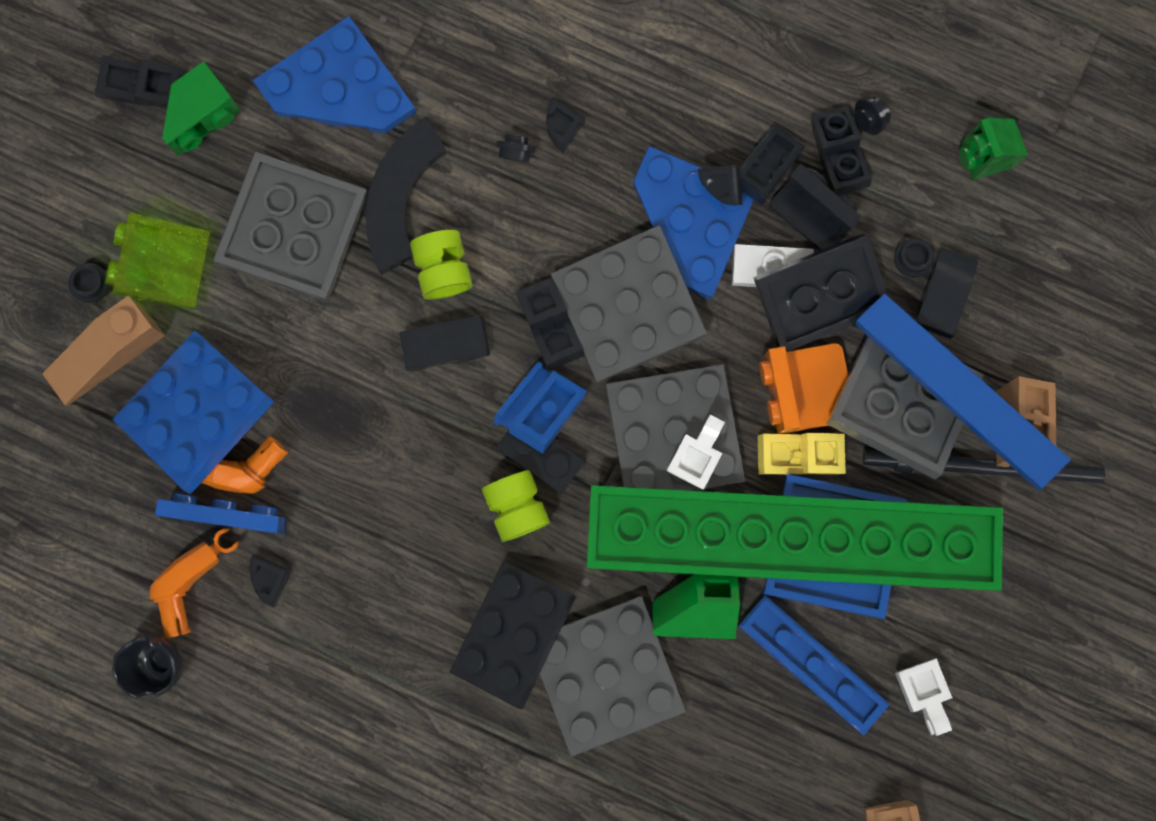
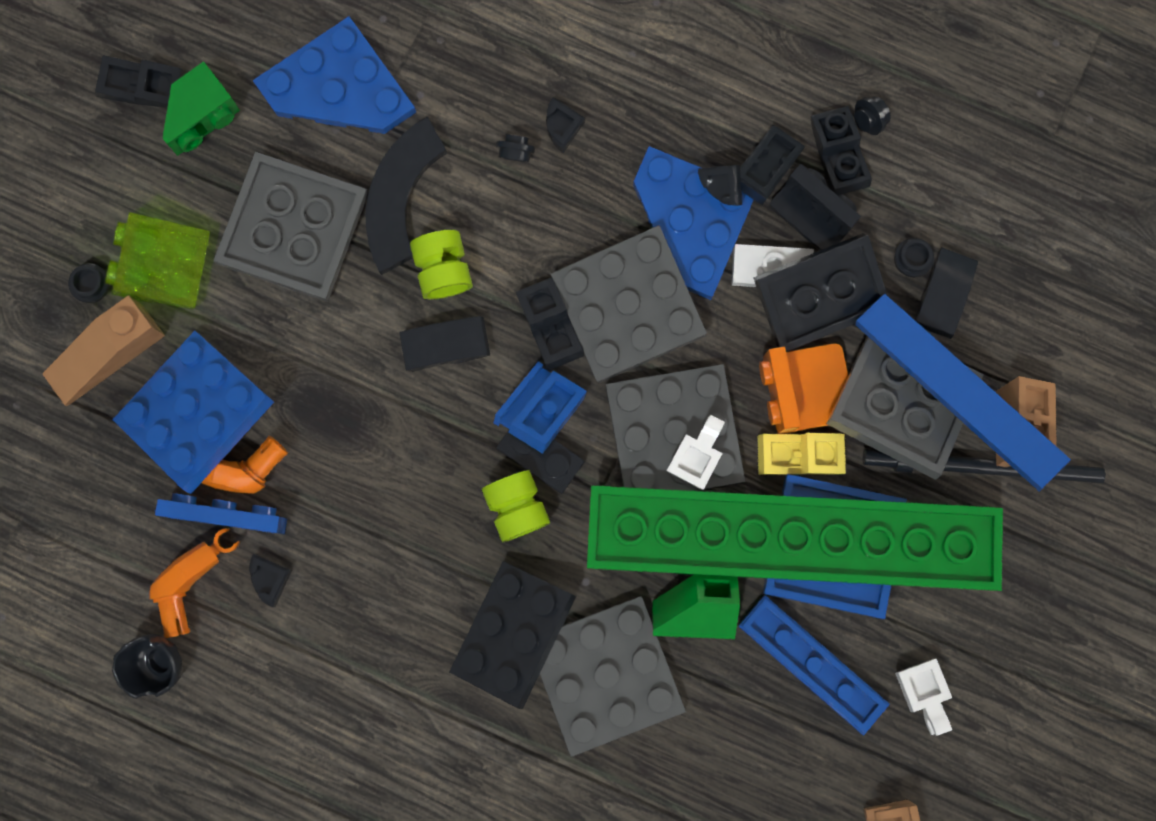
green slope [959,118,1028,181] -> none

